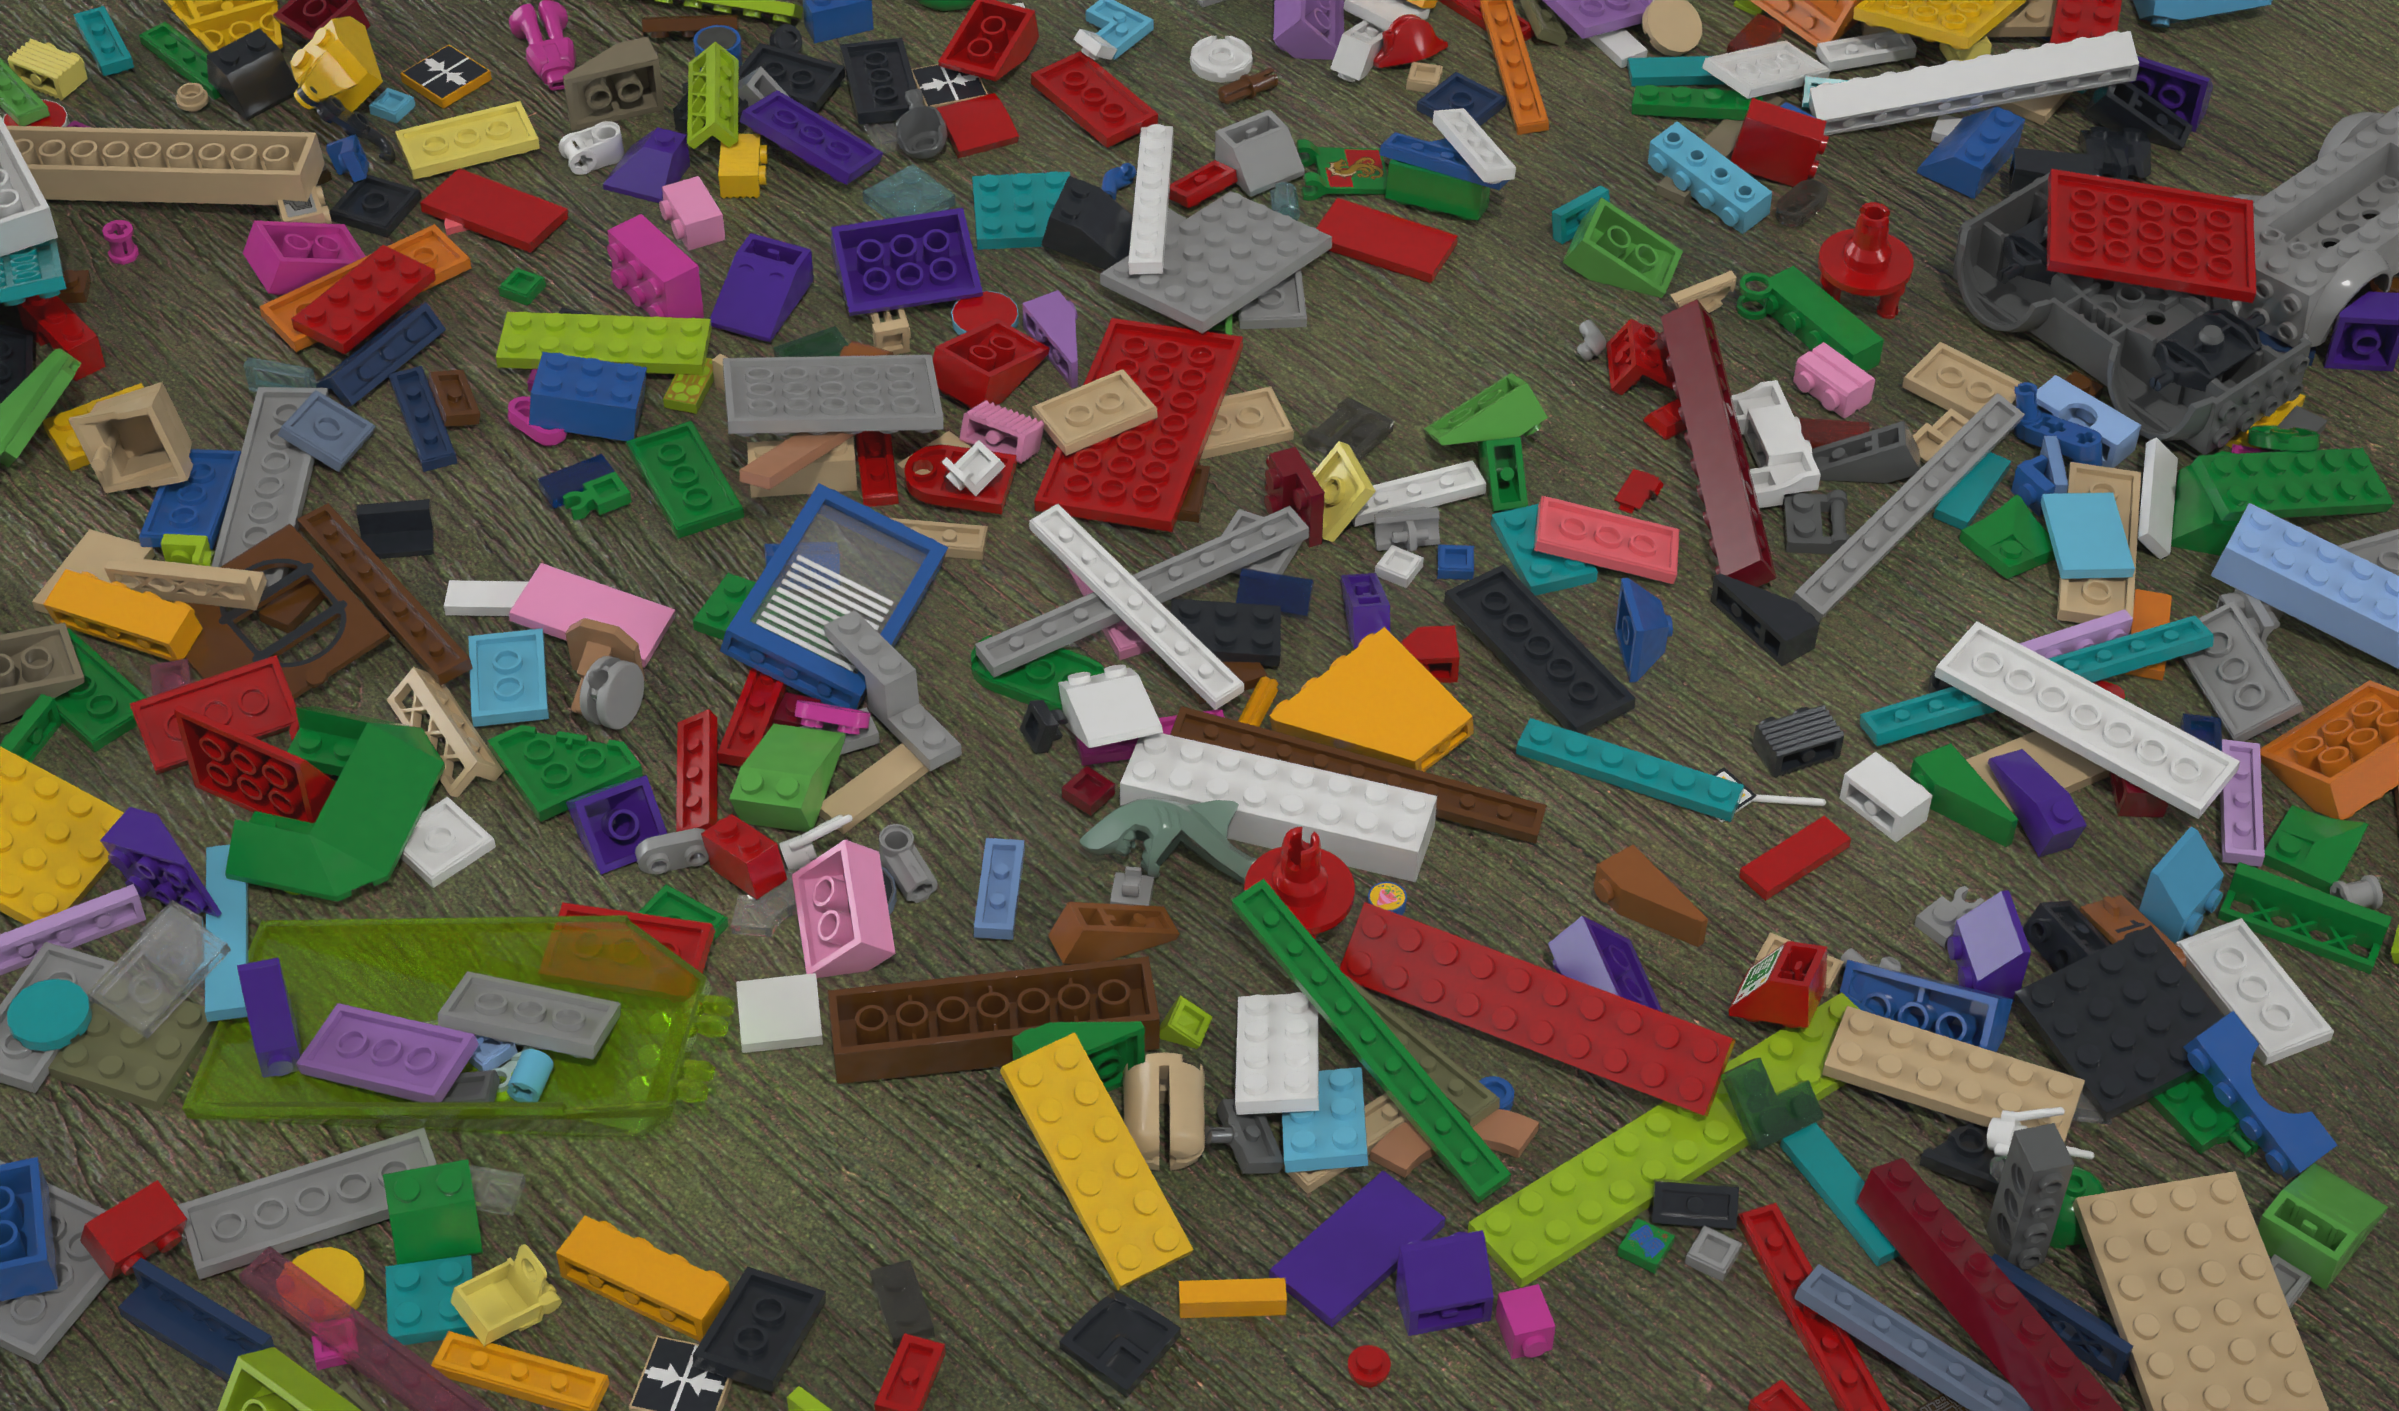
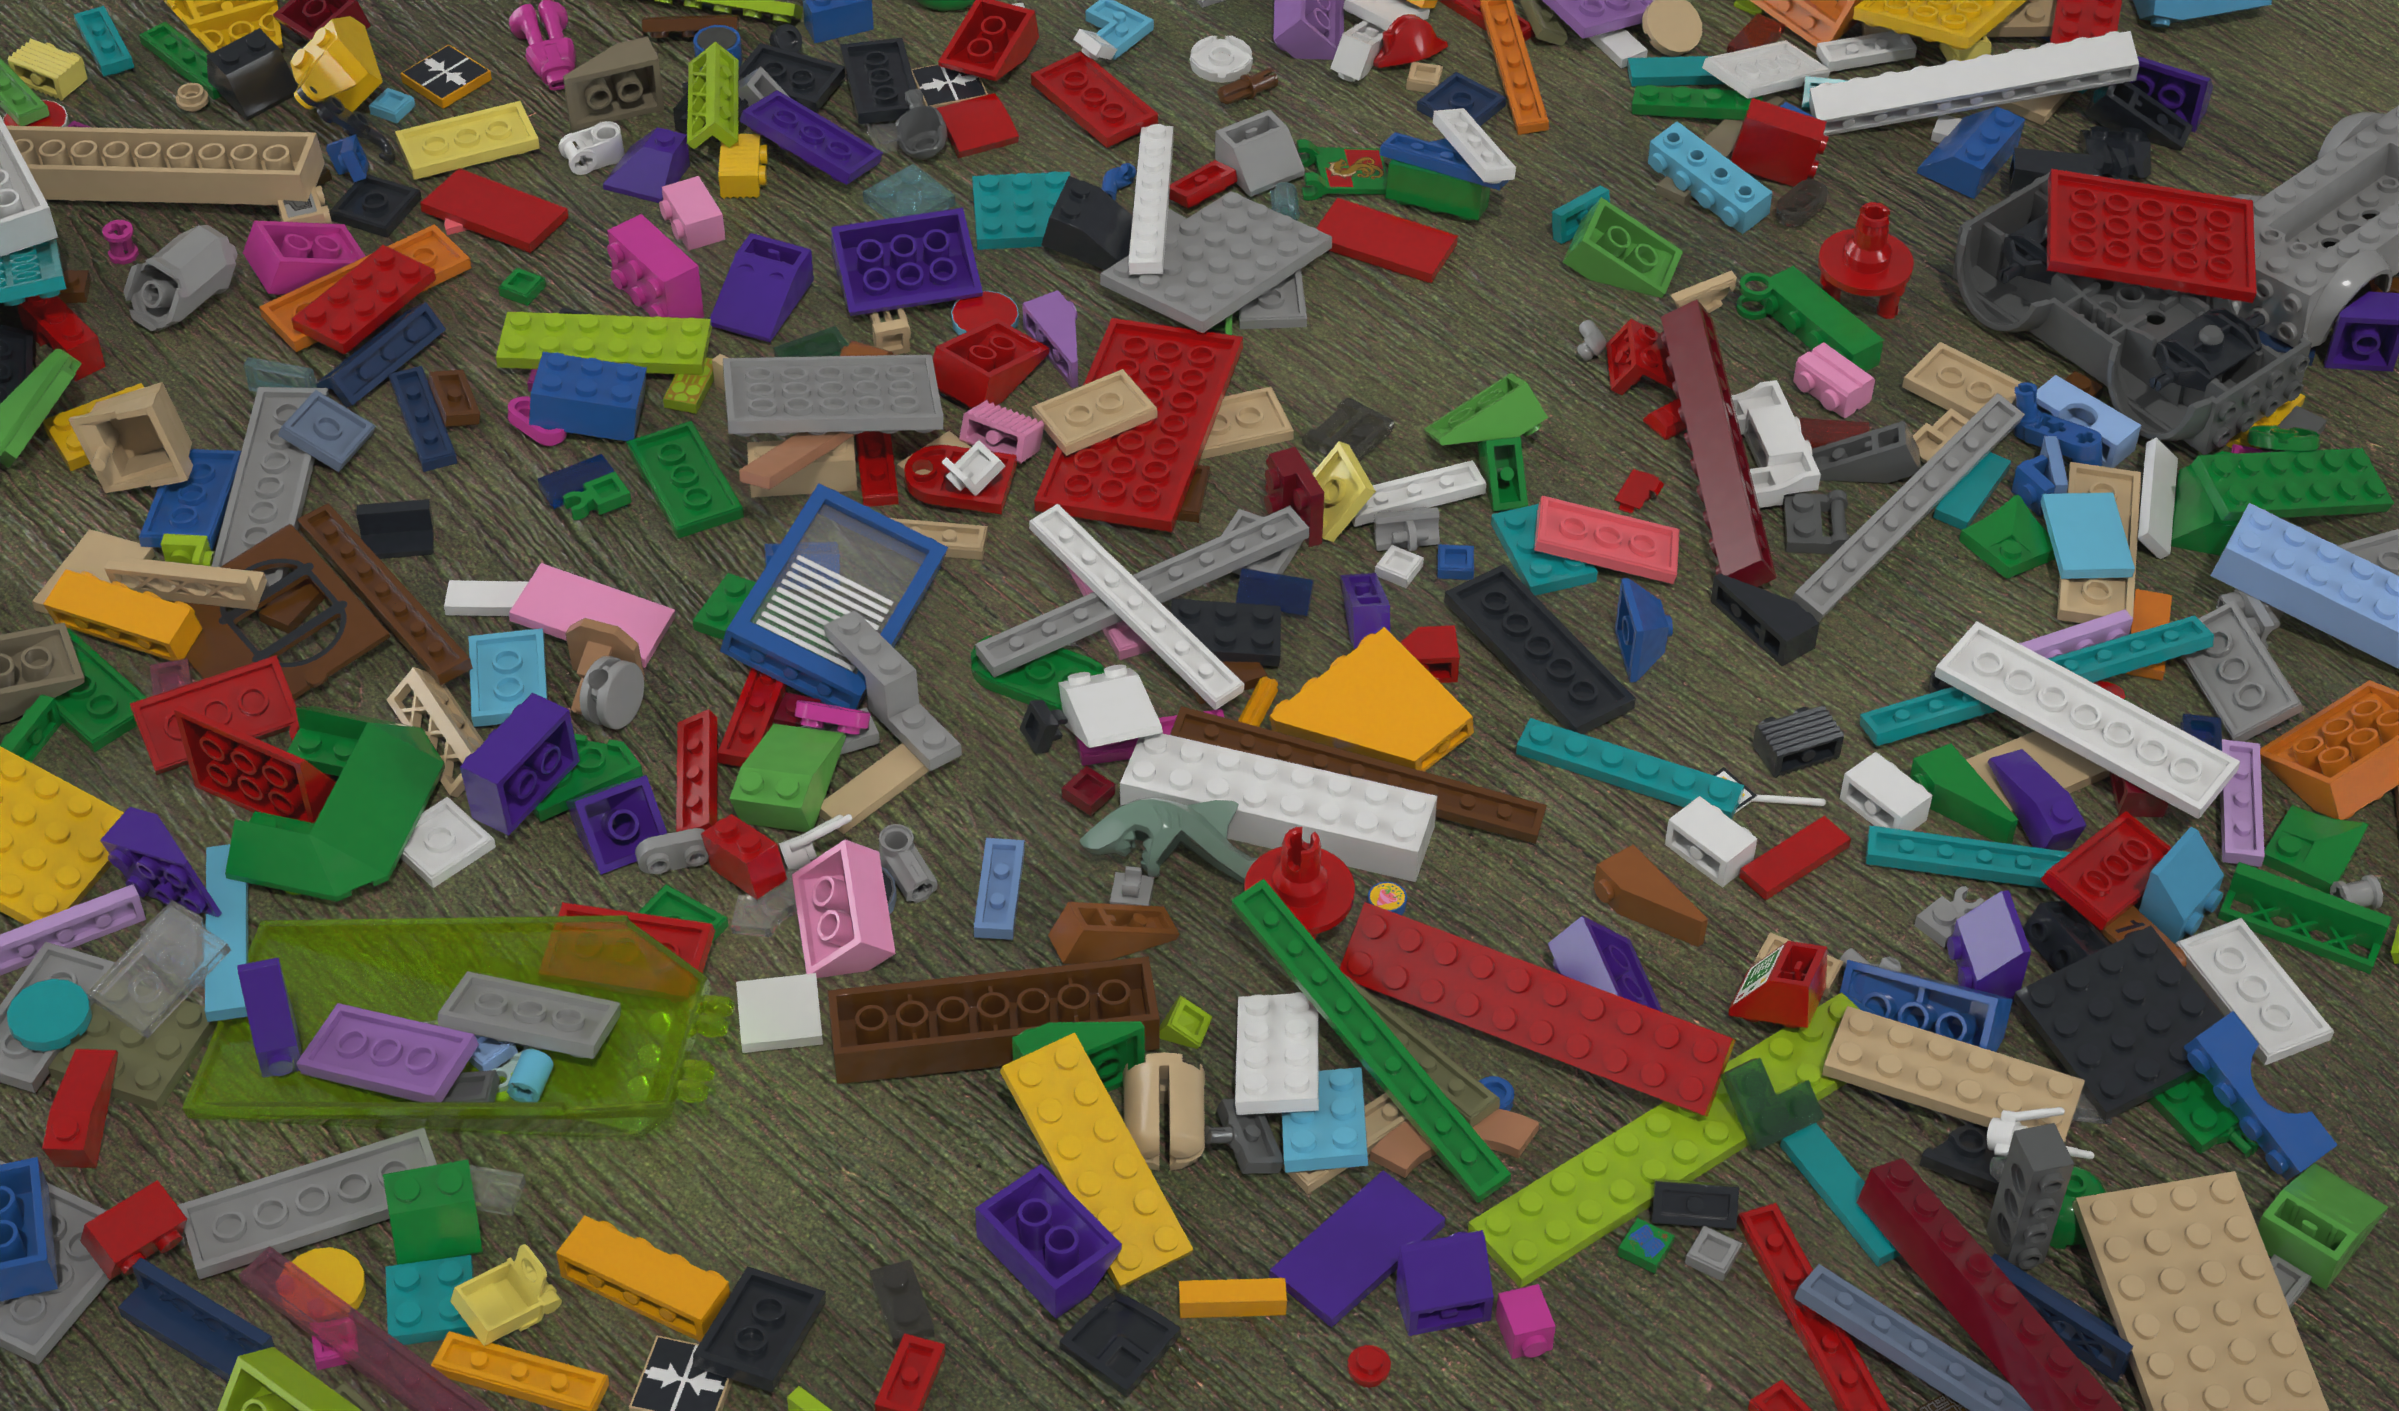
none -> red slope [42,1049,118,1168]
none -> light grey brick [123,225,237,331]
none -> dark purple brick [460,692,580,836]
none -> dark purple slope [975,1163,1122,1319]
none -> white brick [1665,796,1757,888]
none -> teal plate [1866,825,2071,889]
none -> red tile [2041,811,2171,931]

